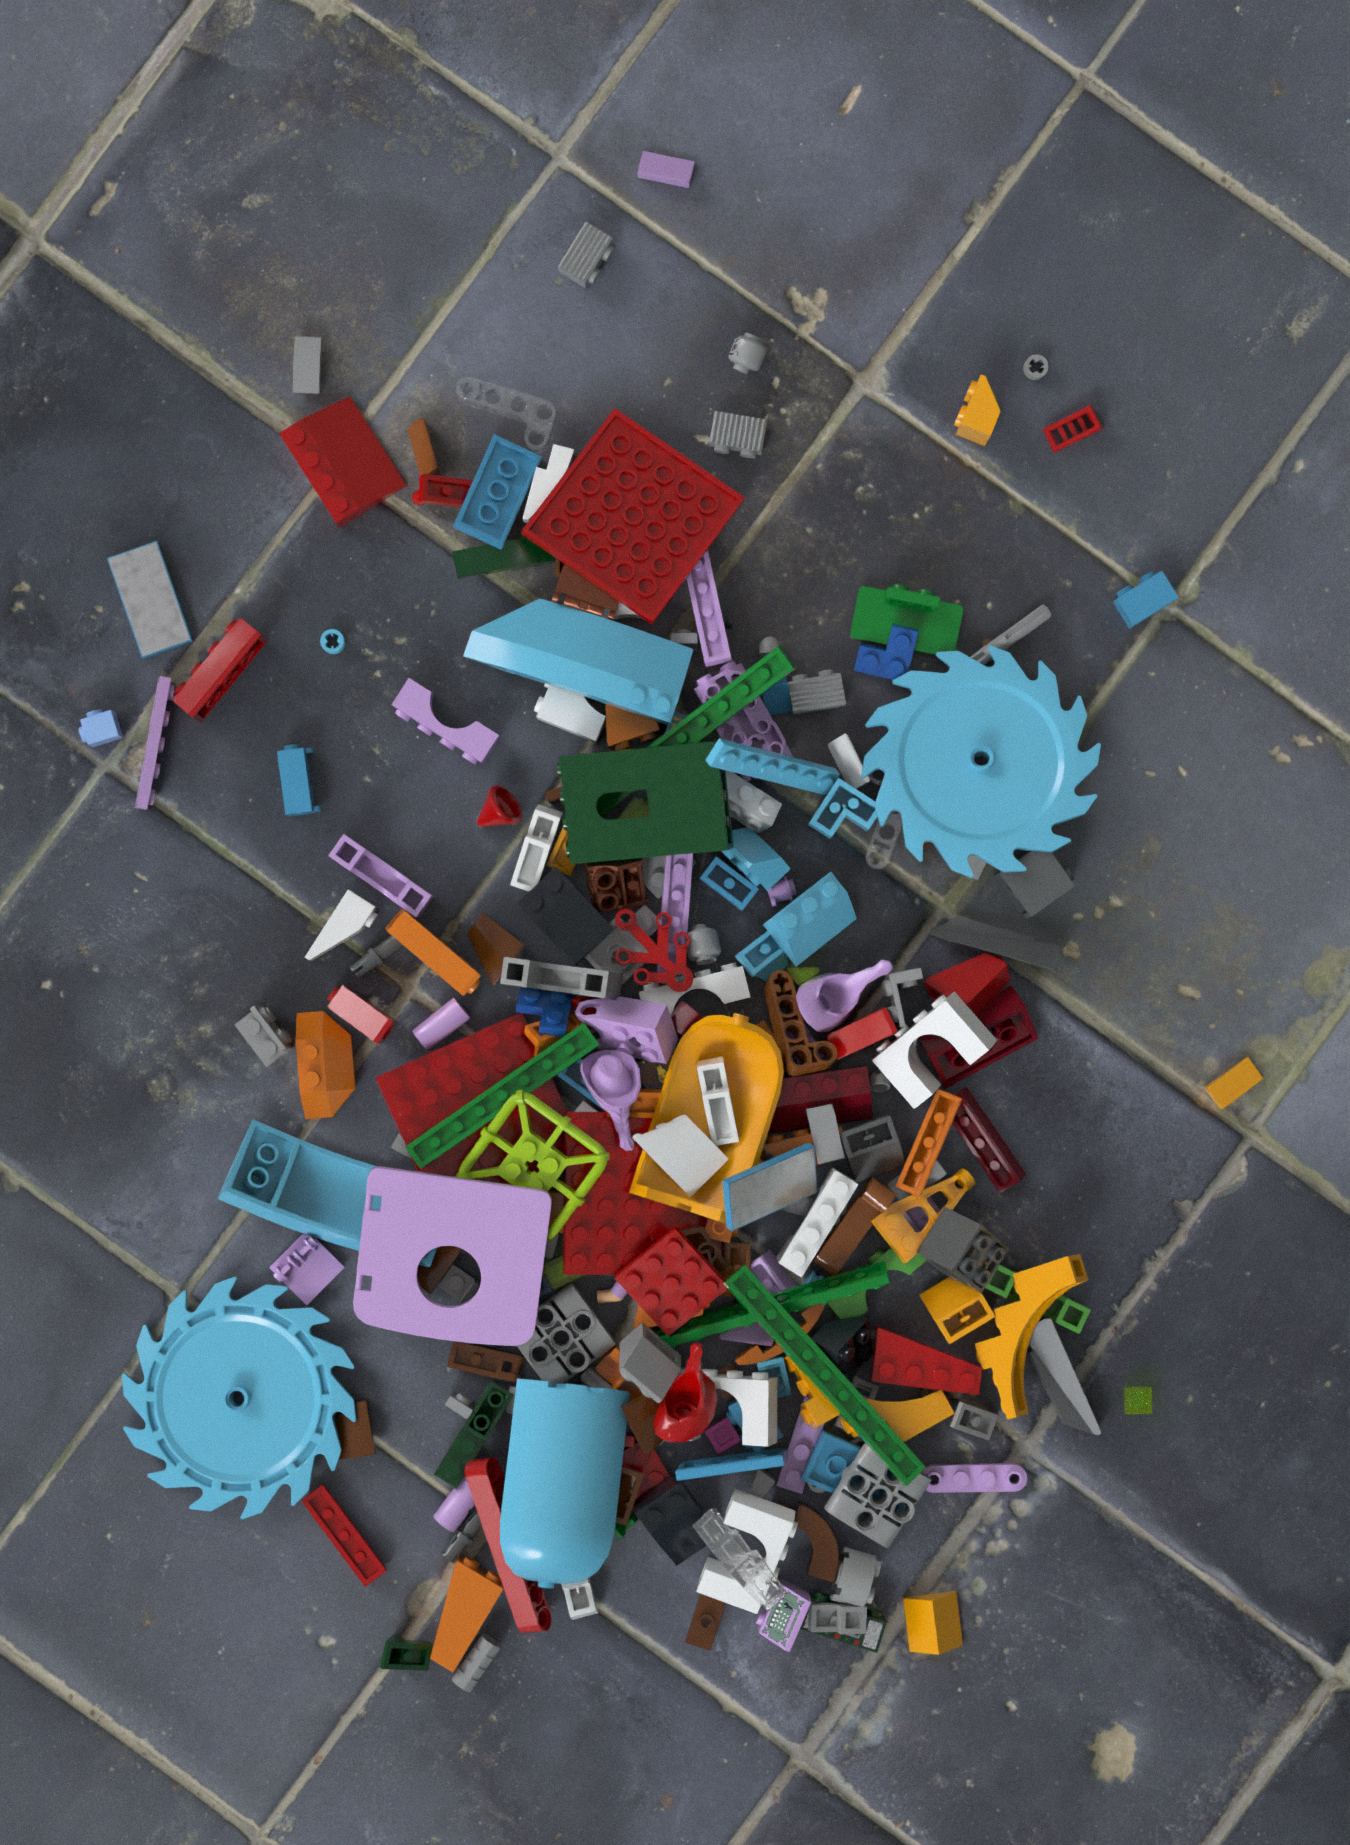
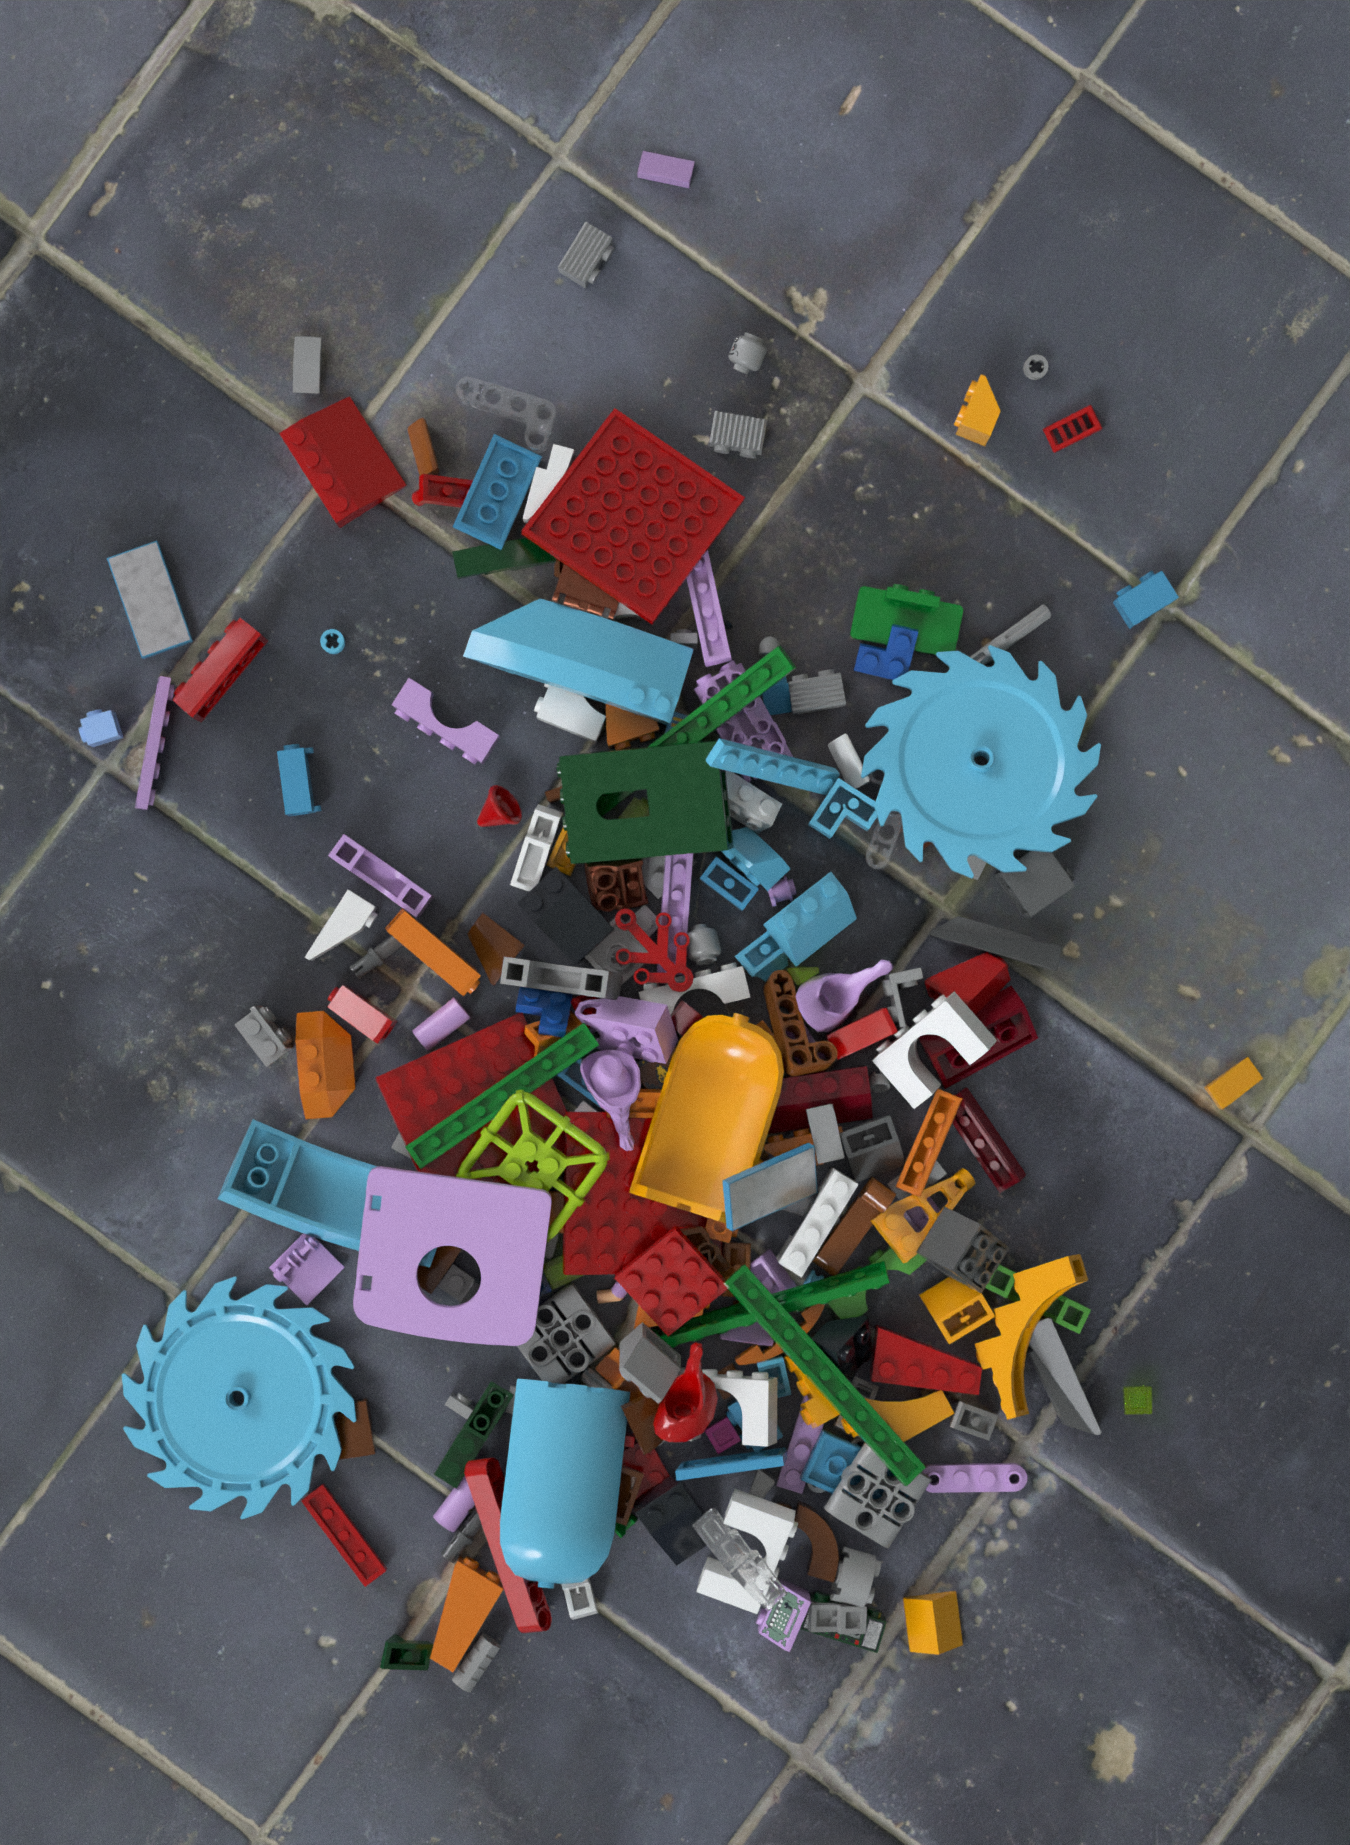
reddish brown plate [447,1341,526,1383] -> none
white slope [632,1114,729,1197] -> none
reddish brown plate [685,1593,726,1651] -> none
white slope [697,1056,739,1146] -> none

